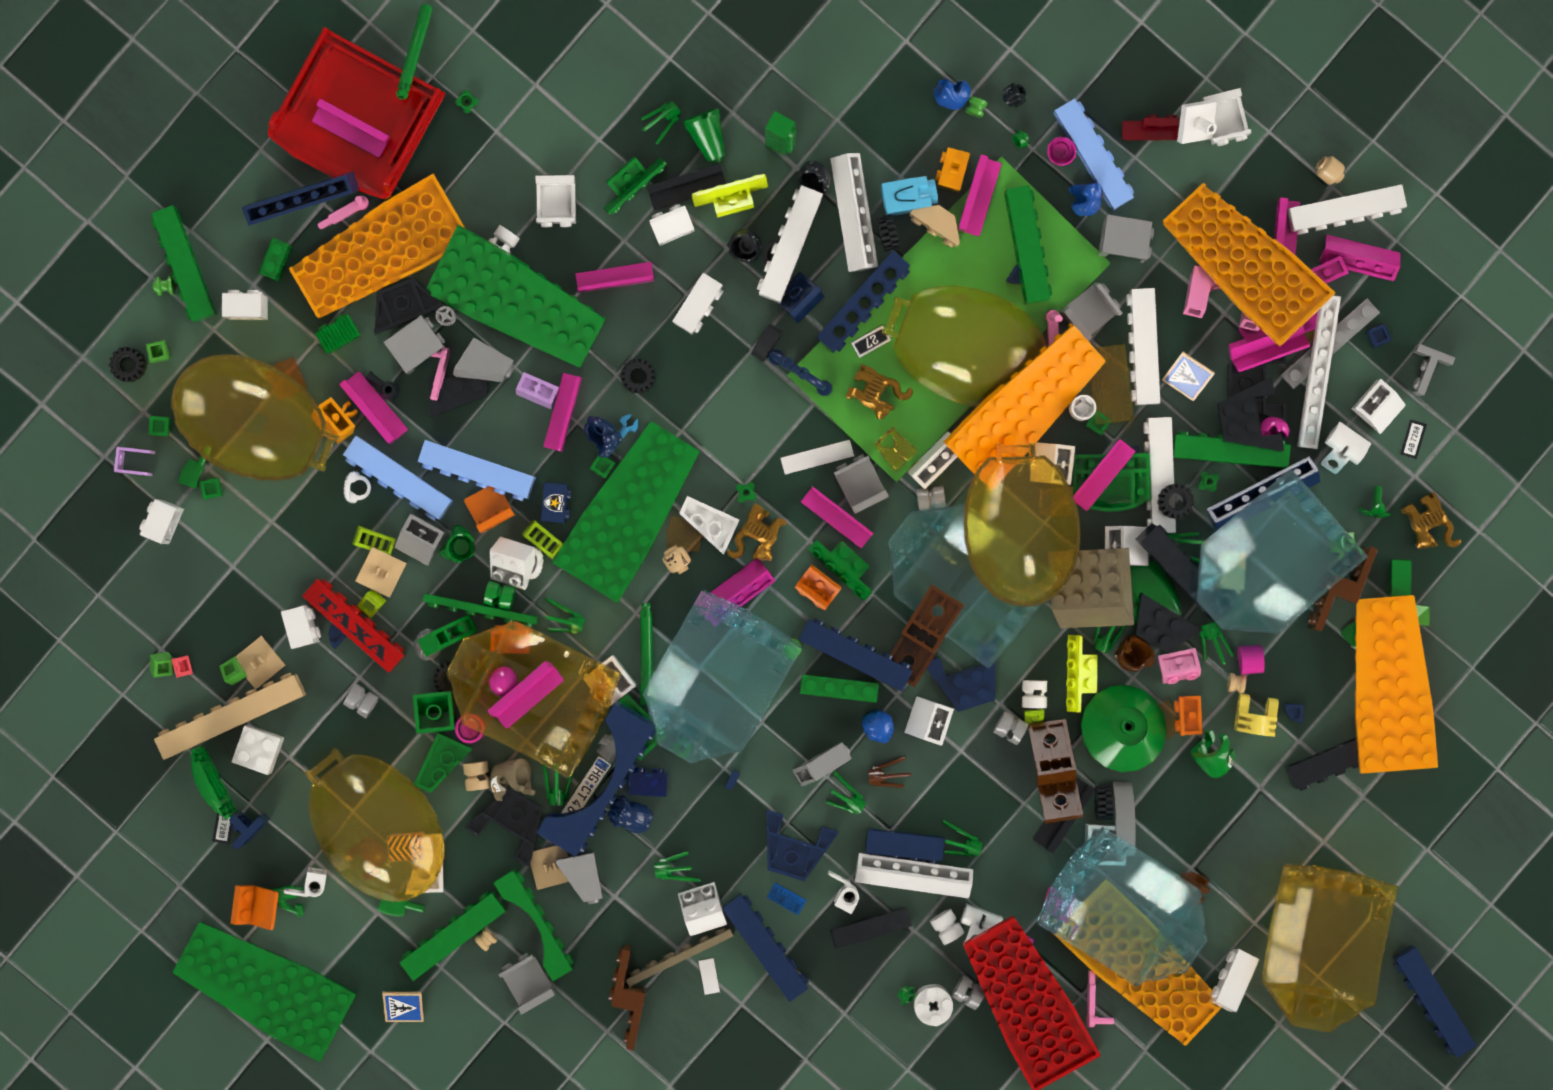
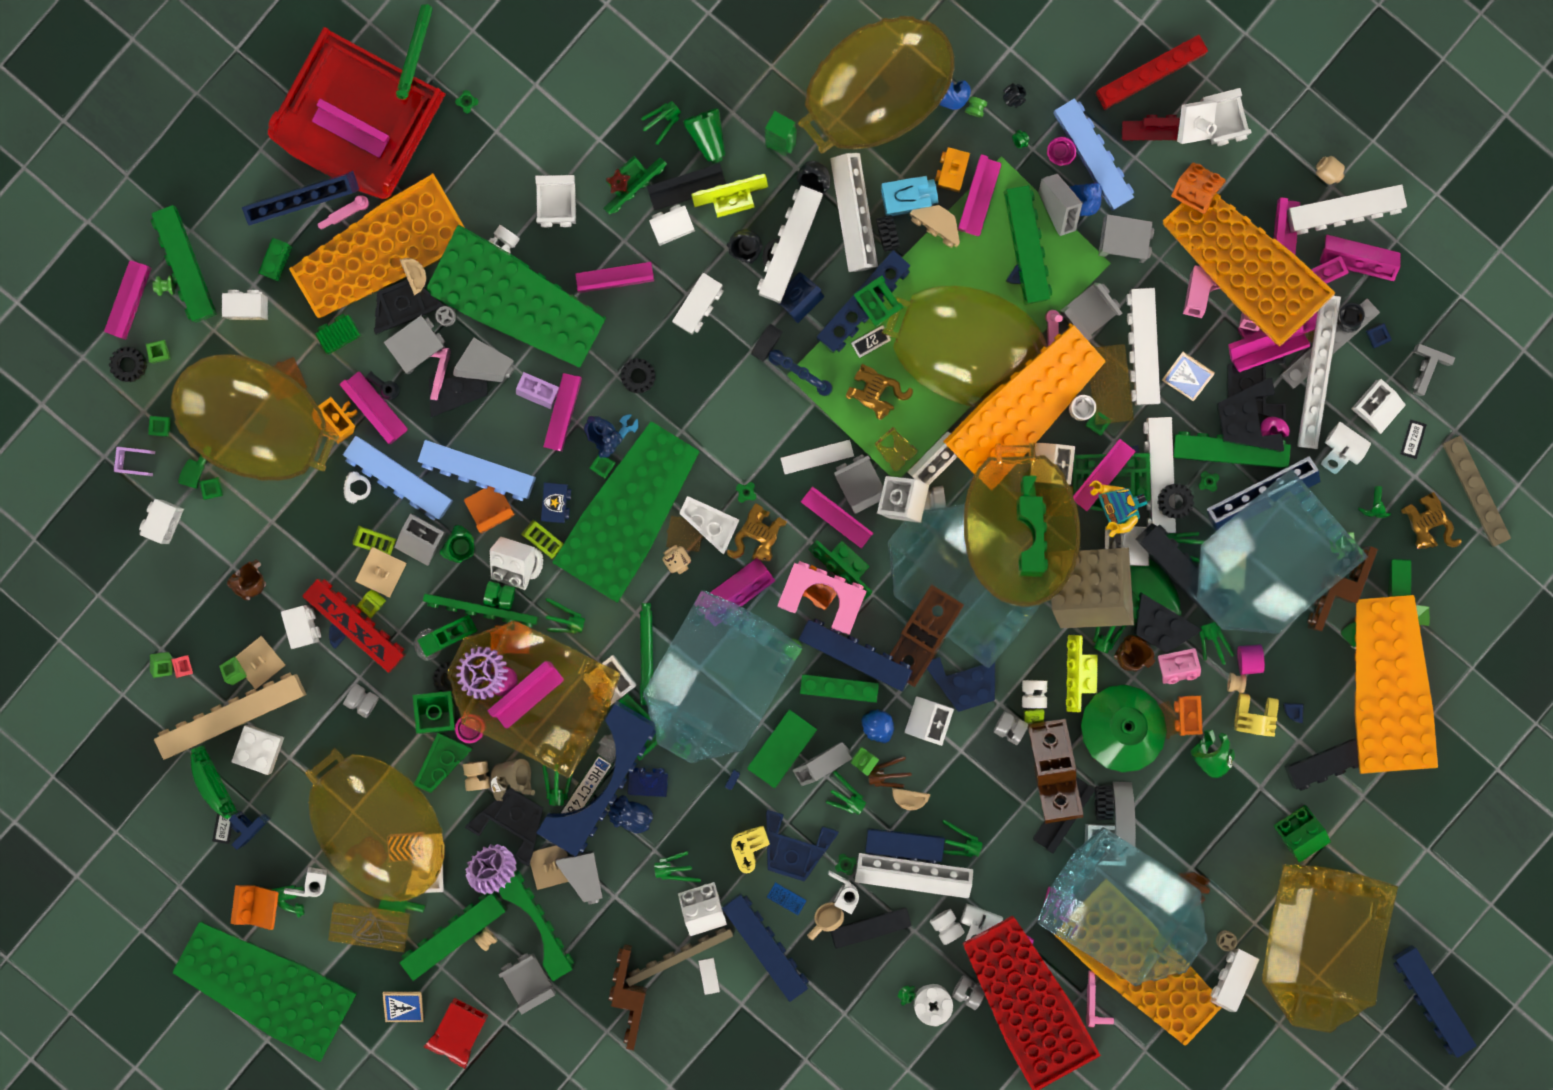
none -> dark pink panel [104,260,152,340]
none -> reddish brown helmet [227,559,266,601]
none -> clear yellow tile [328,902,410,952]
none -> tan plate [400,258,427,295]
none -> red piece [423,998,489,1069]
none -> lavender gear [456,647,508,699]
none -> lavender gear [465,844,517,895]
none -> clear red plate [606,169,630,193]
none -> light yellow piece [731,826,770,873]
none -> green piece [747,709,817,789]
none -> bright pink arch [777,561,866,635]
none -> clear yellow windscreen [798,16,955,154]
none -> tan piece [807,902,844,941]
none -> green plate [835,854,857,875]
none -> bright green brick [850,747,879,776]
none -> green plate [854,276,904,327]
none -> white brick [877,476,929,523]
none -> tan plate [892,788,931,810]
none -> green arch [1016,496,1048,577]
none -> green slope [1020,476,1037,496]
none -> light grey slope [1038,174,1082,236]
none -> torso [1089,480,1148,537]
none -> red brick [1095,35,1208,110]
none -> orange bracket [1171,163,1226,214]
none -> dark tan wheel [1216,930,1237,951]
none -> green slope [1273,805,1331,863]
none -> black wheel [1337,303,1365,333]
none -> dark tan plate [1442,435,1511,547]

